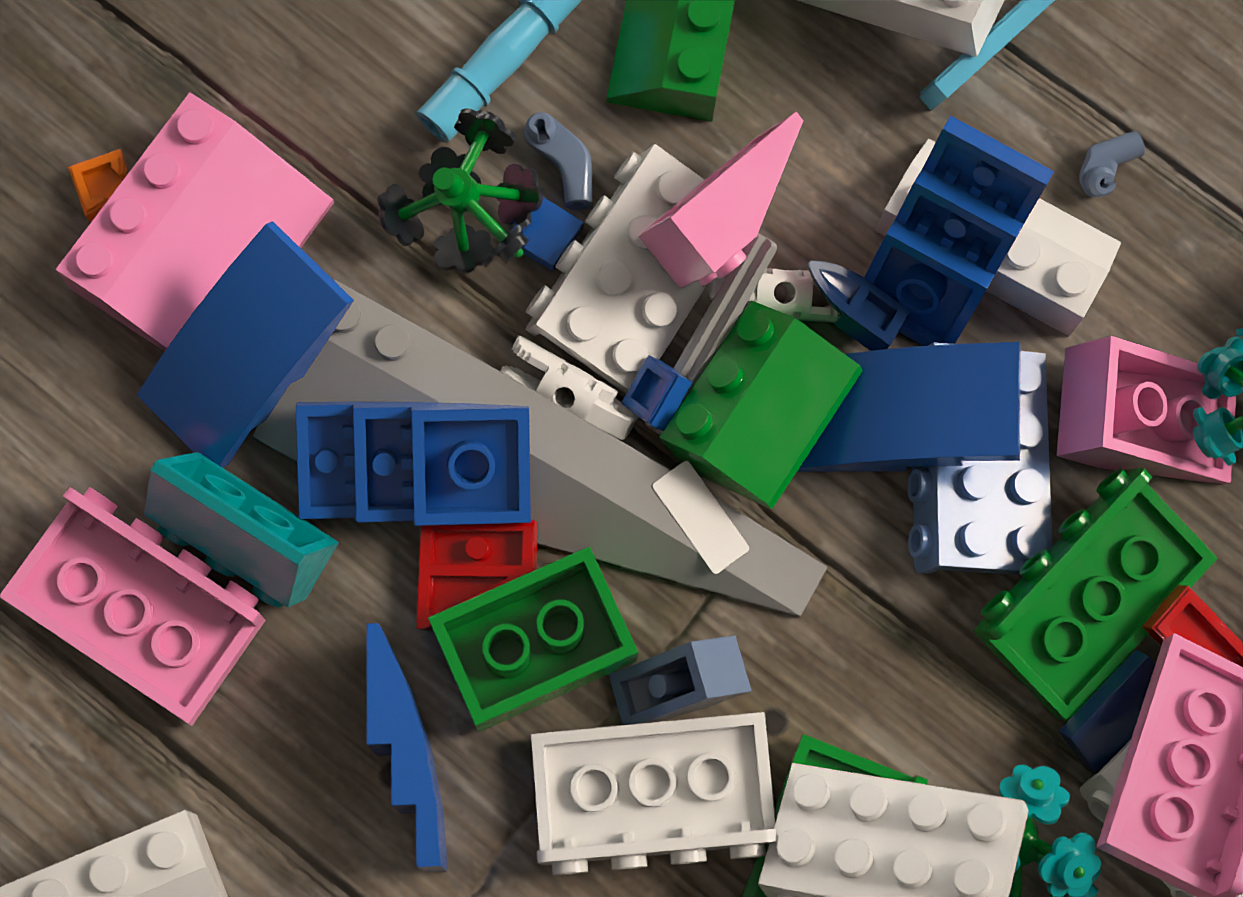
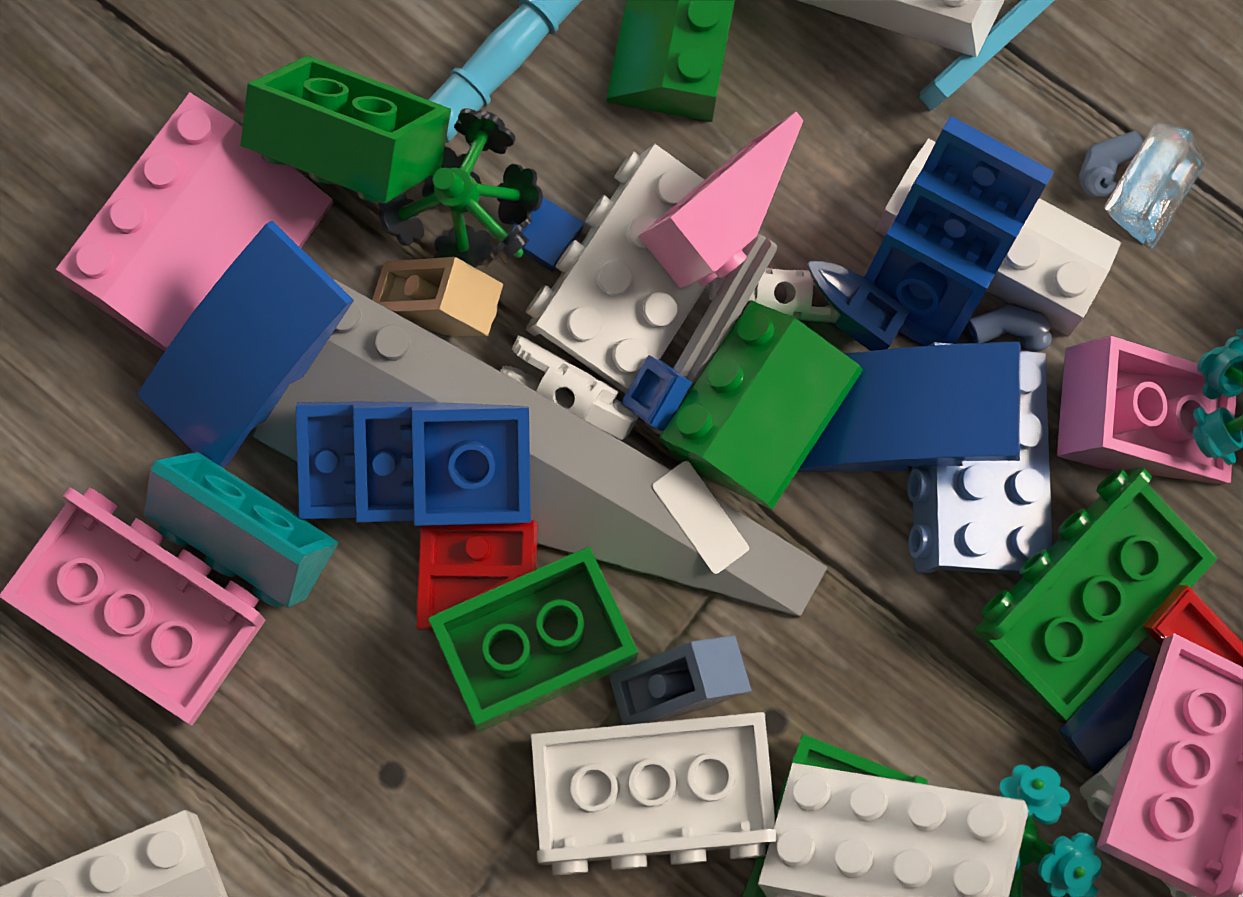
orange tile [68,149,127,222] -> none
blue slope [367,623,448,872] -> none
sand blue arm [524,112,593,210] -> none
none -> green brick [240,55,451,203]
none -> tan slope [372,257,503,337]
none -> sand blue arm [967,304,1052,352]
none -> clear slope [1105,123,1205,249]

